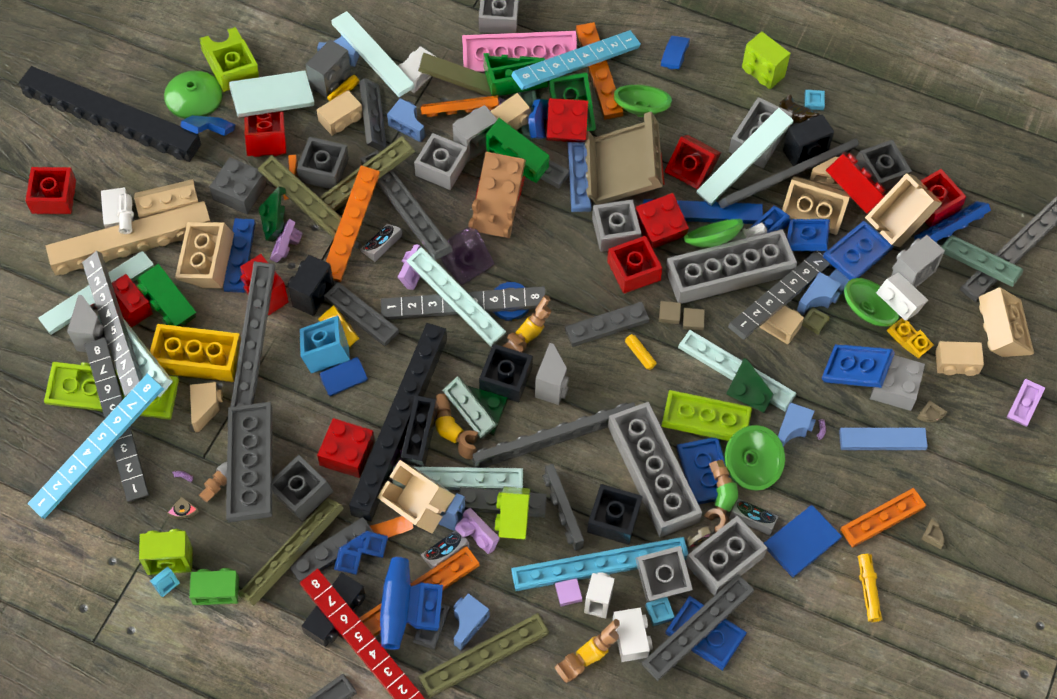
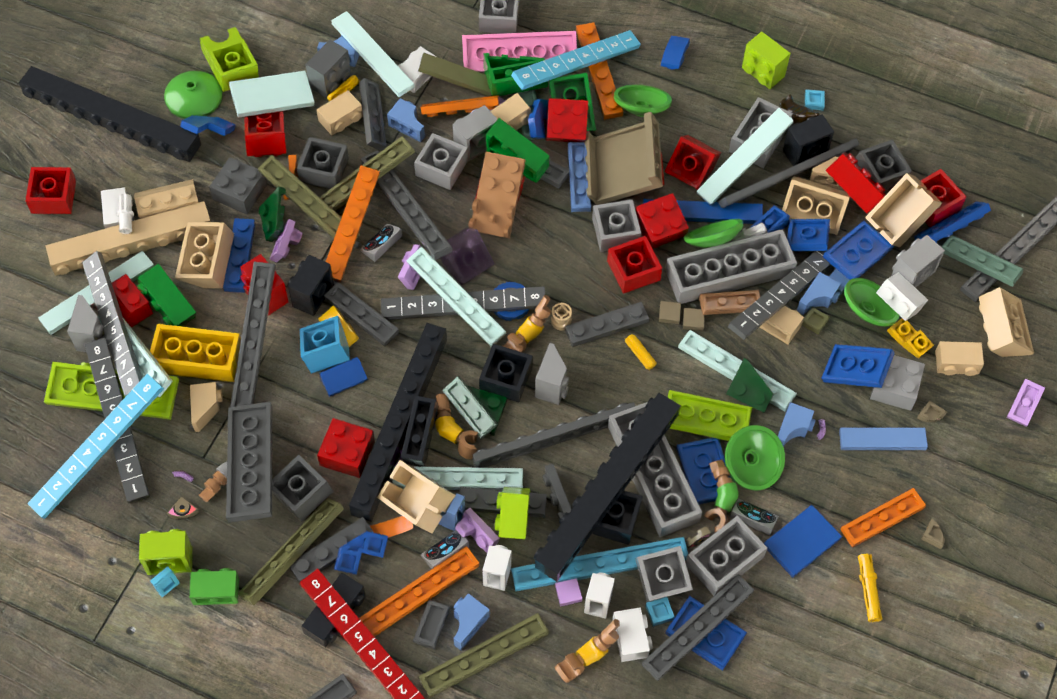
blue plate [380,557,443,650] -> none
none -> white brick [483,545,511,591]
none -> black brick [534,393,681,582]
none -> tan wheel [551,303,572,330]
none -> medium nougat tile [699,290,761,315]

